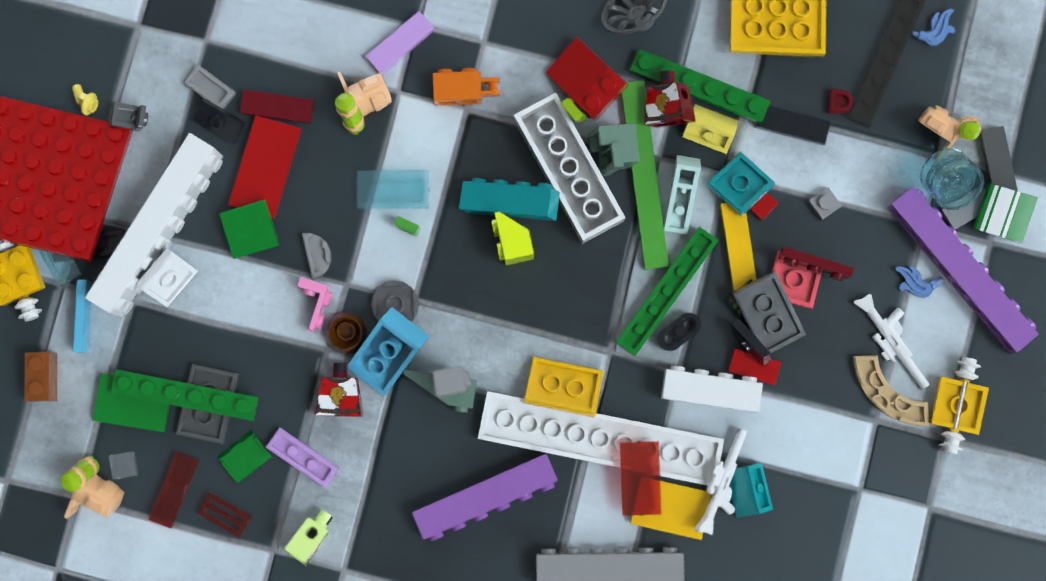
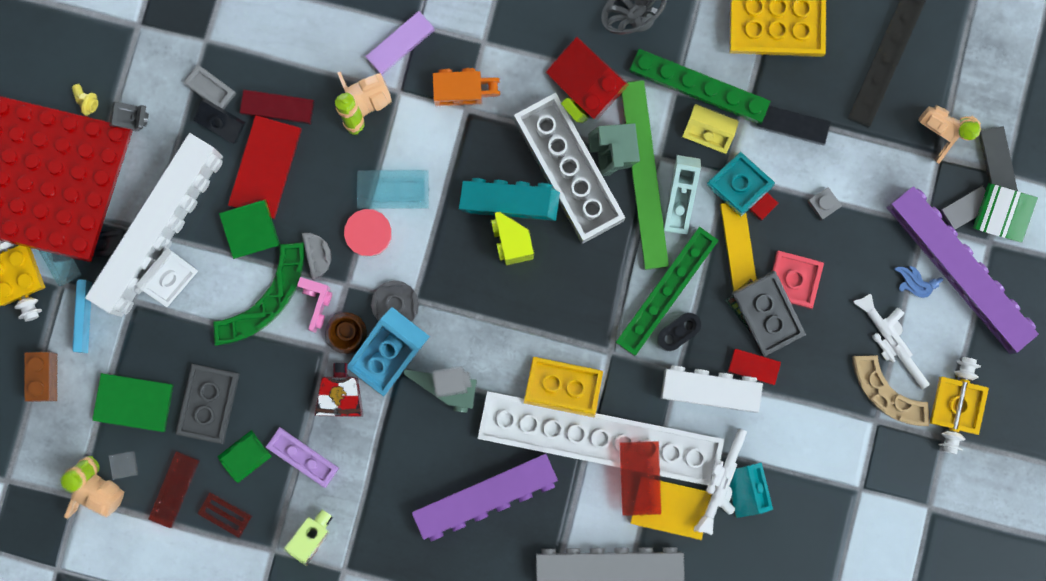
green plate [111,369,259,421] -> none
bright green tile [394,216,421,237] -> none
torso [644,70,695,128] -> none
black plate [732,319,770,366] -> none
dark red plate [778,246,854,281] -> none
dark red tile [828,89,853,115] -> none
medium blue piece [912,9,955,46] -> none
clear light blue wheel [920,148,984,210] -> none
none -> green tile [213,243,305,346]
none -> coral tile [344,209,392,257]

